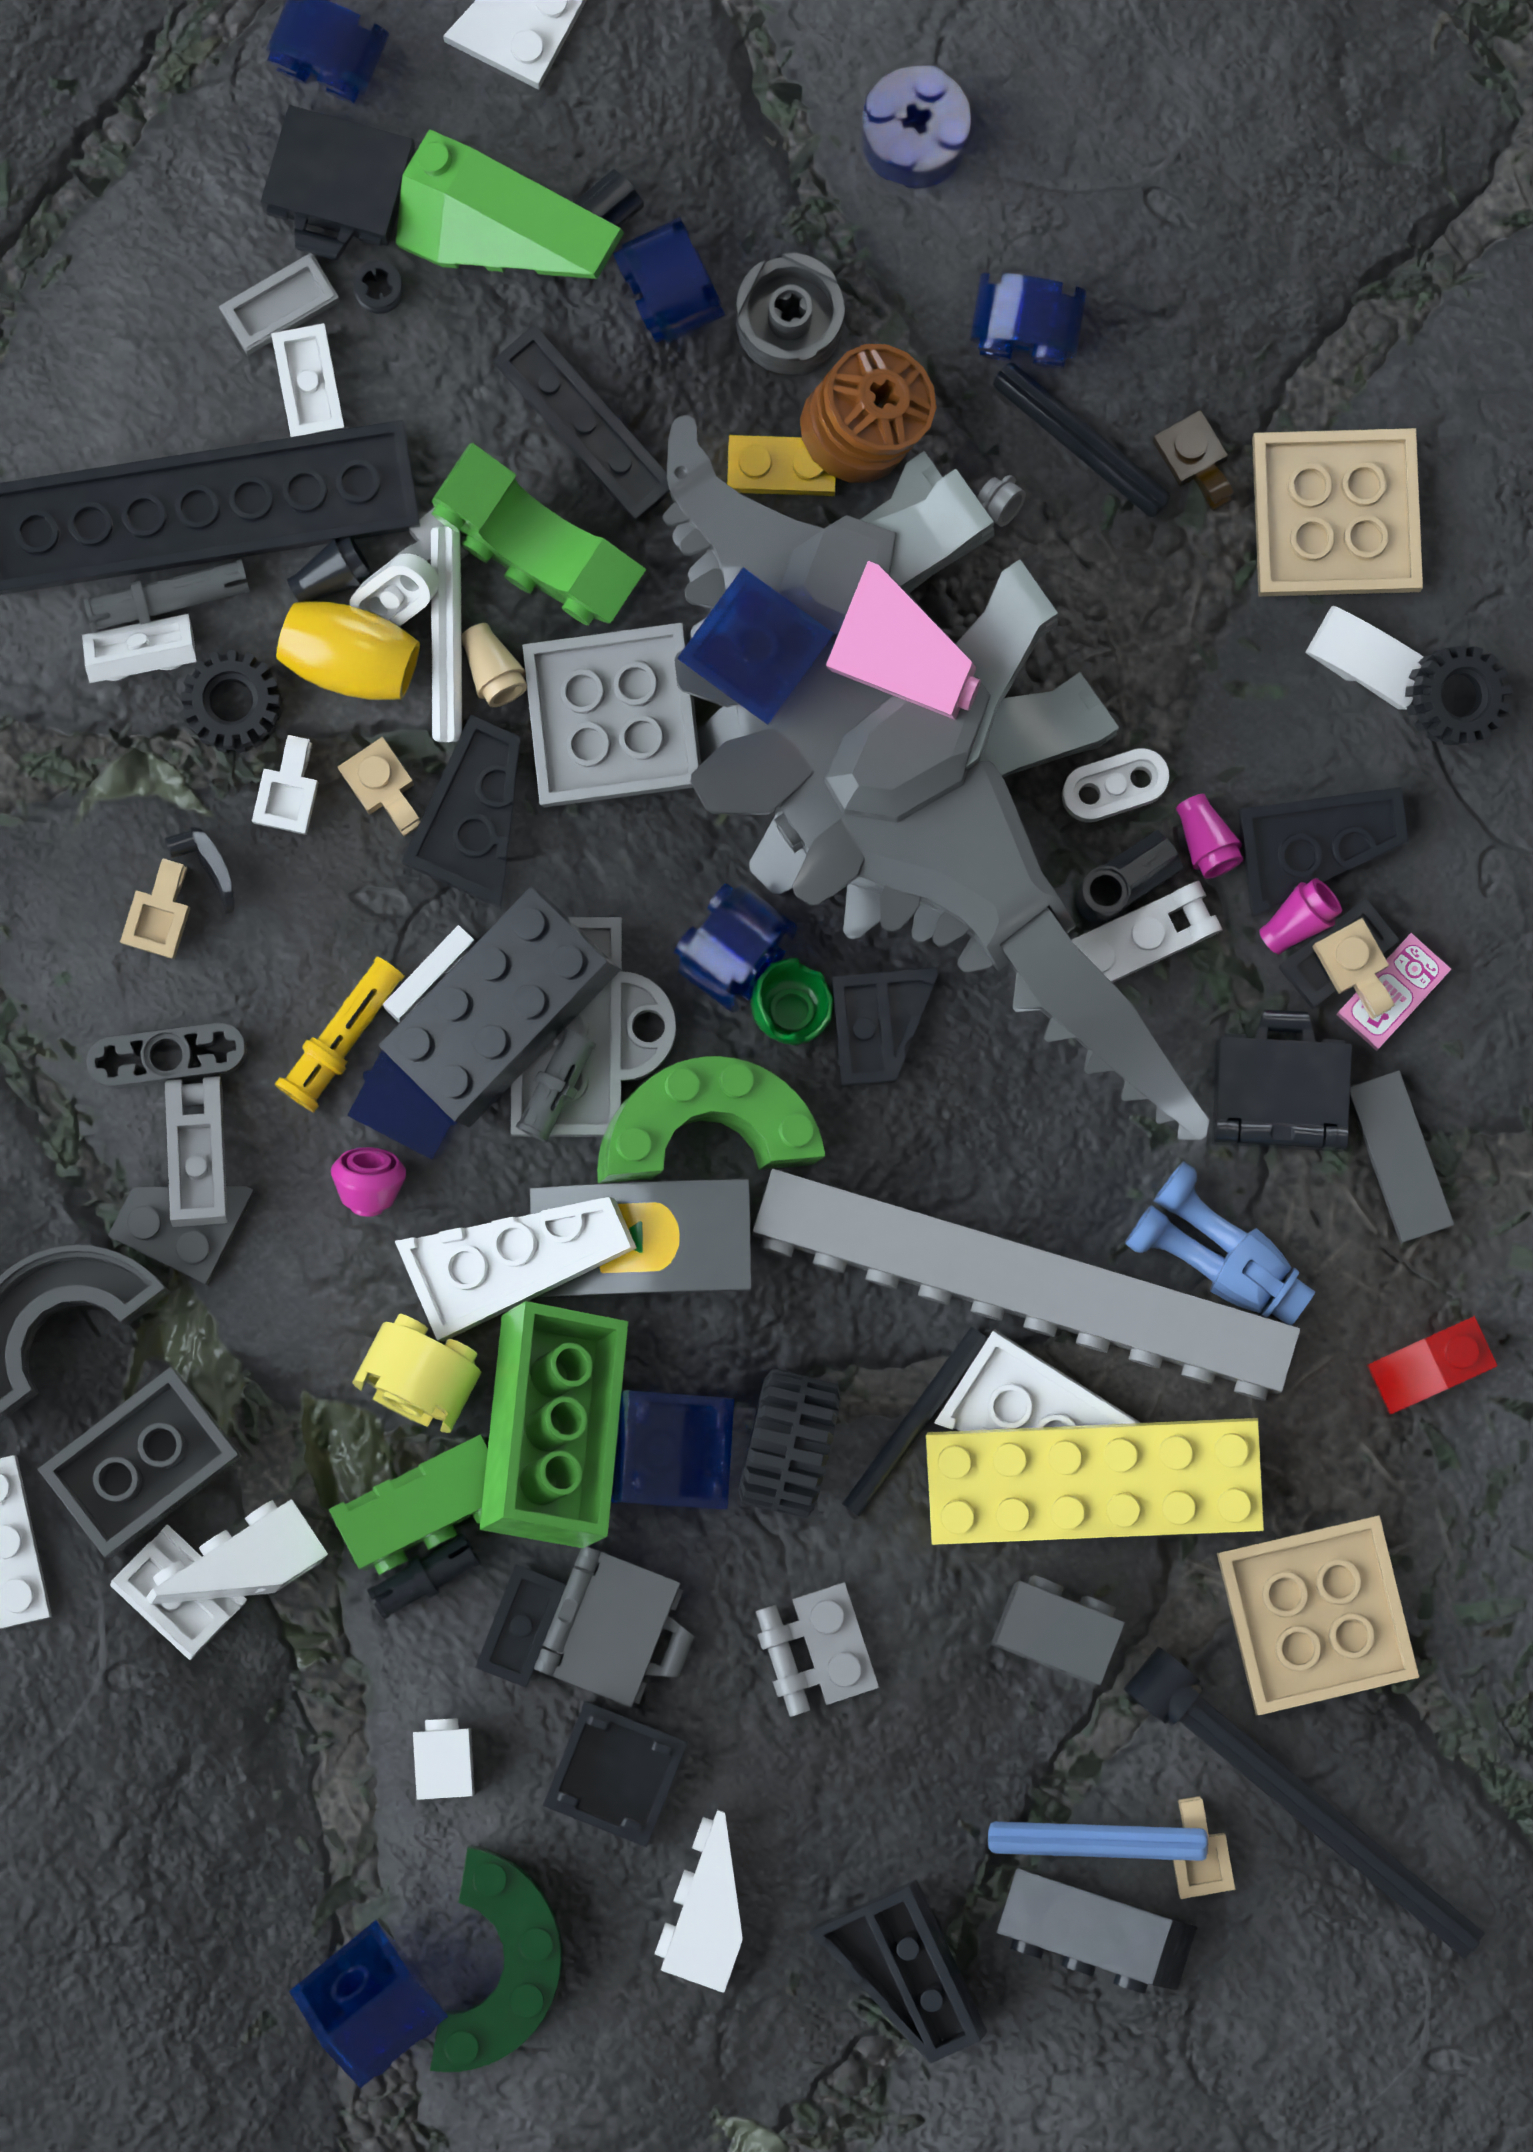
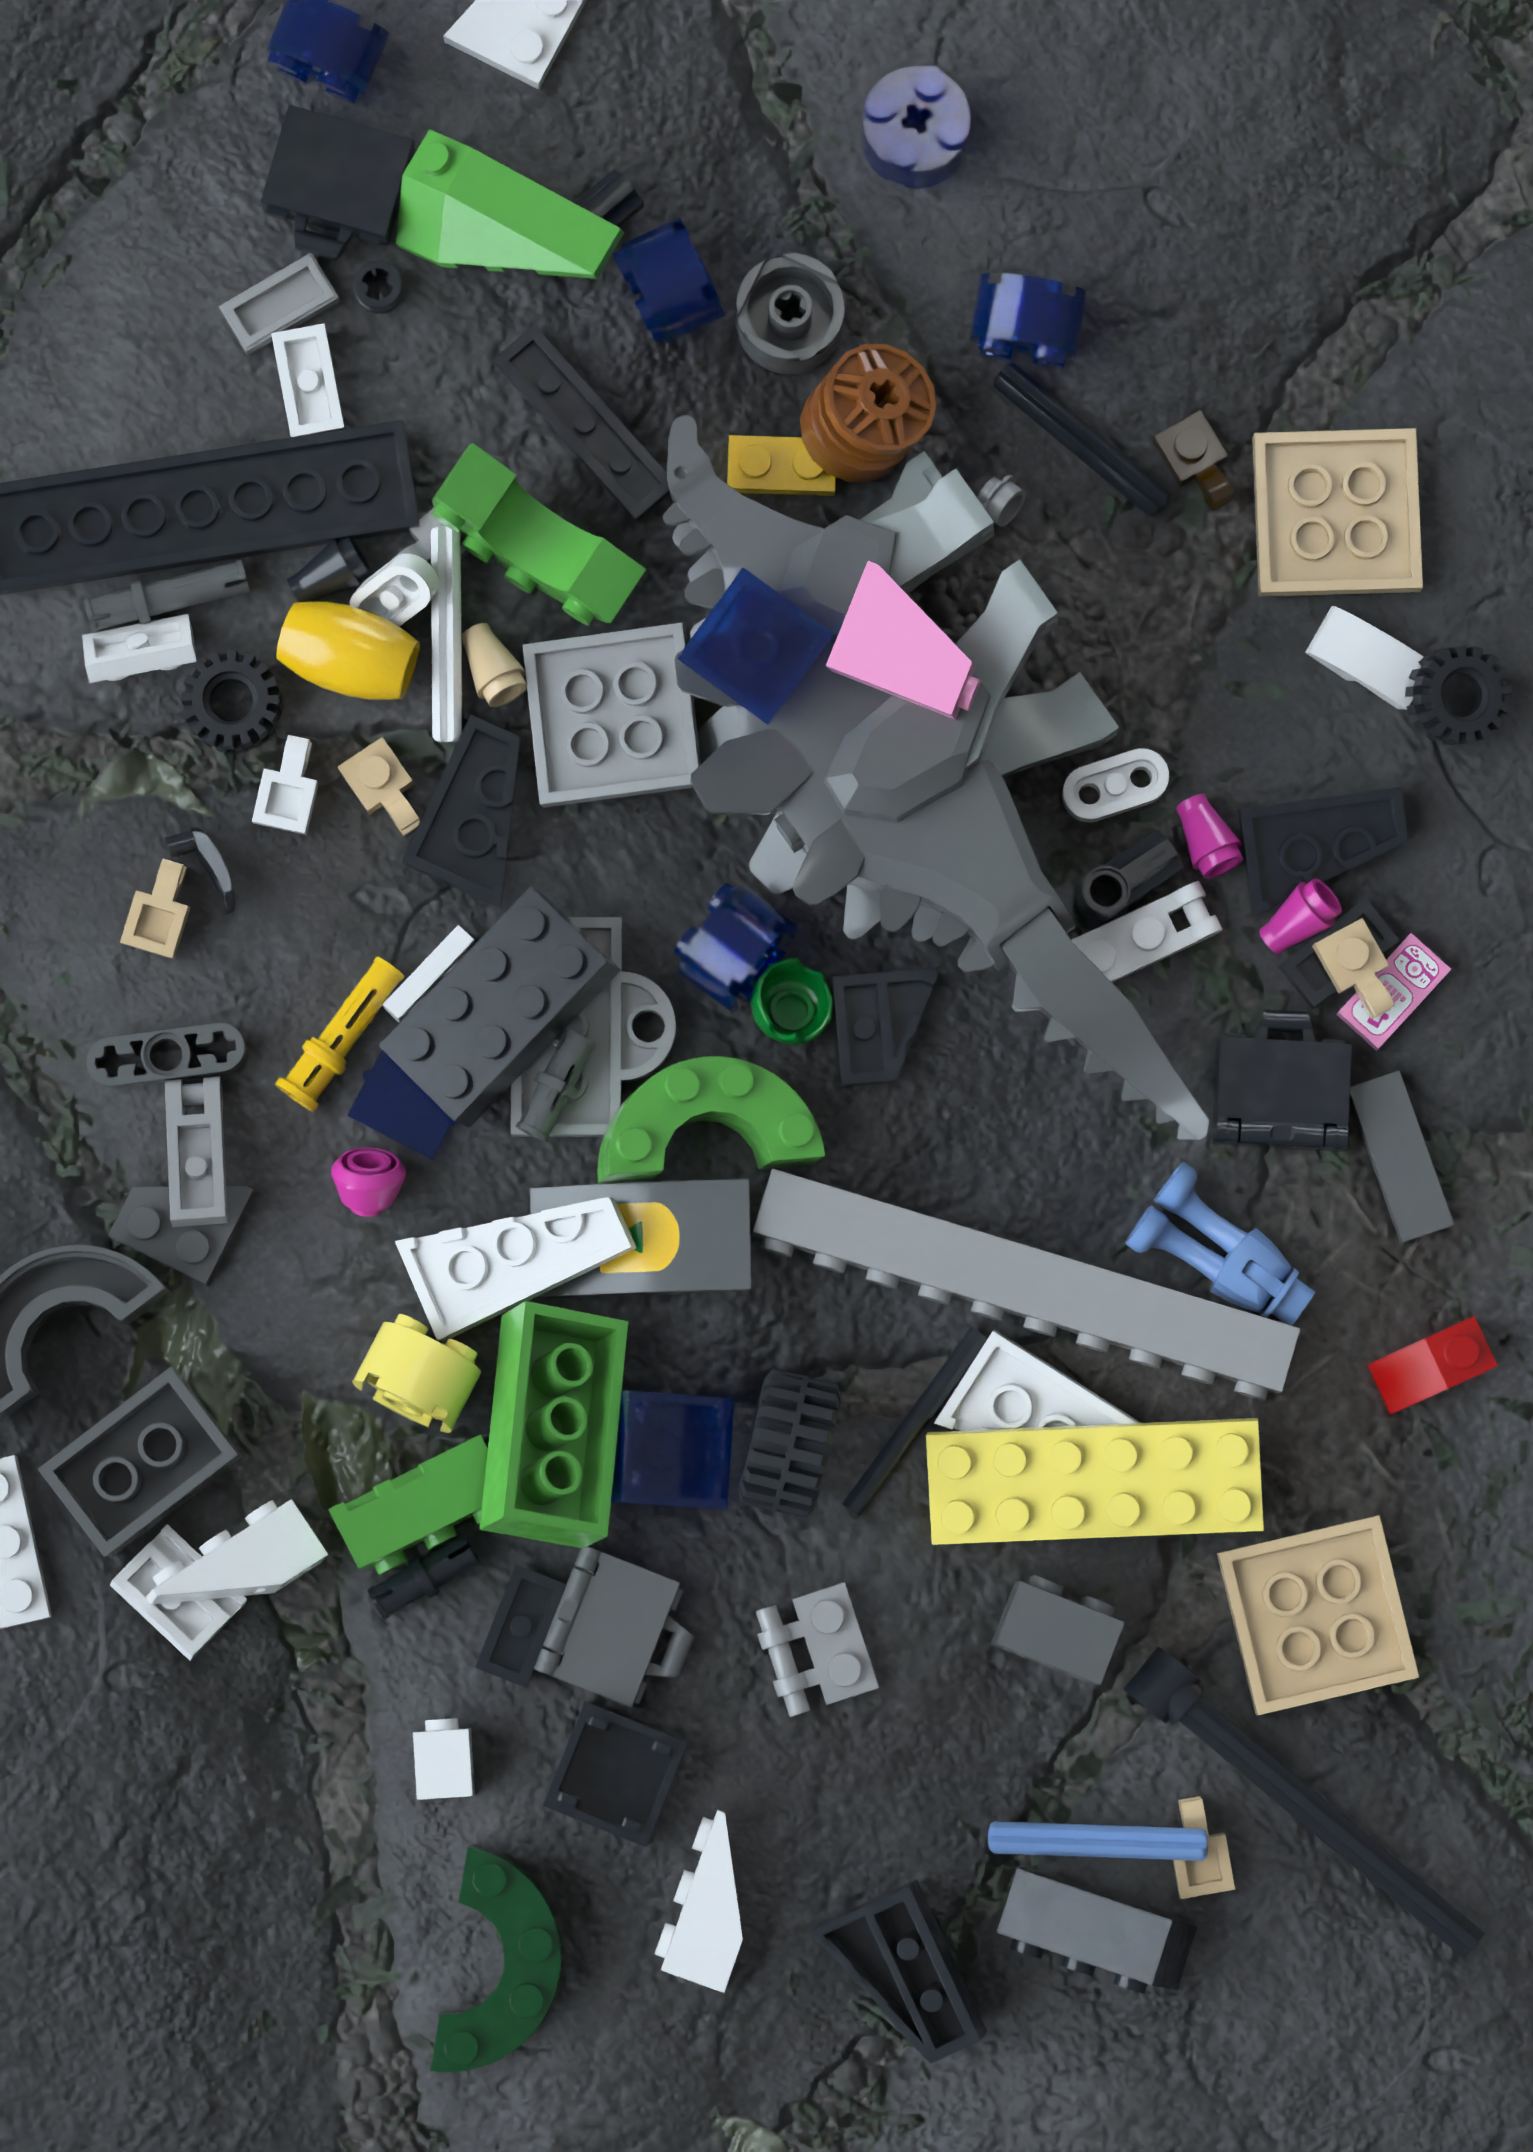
clear blue brick [289,1920,448,2089] -> none

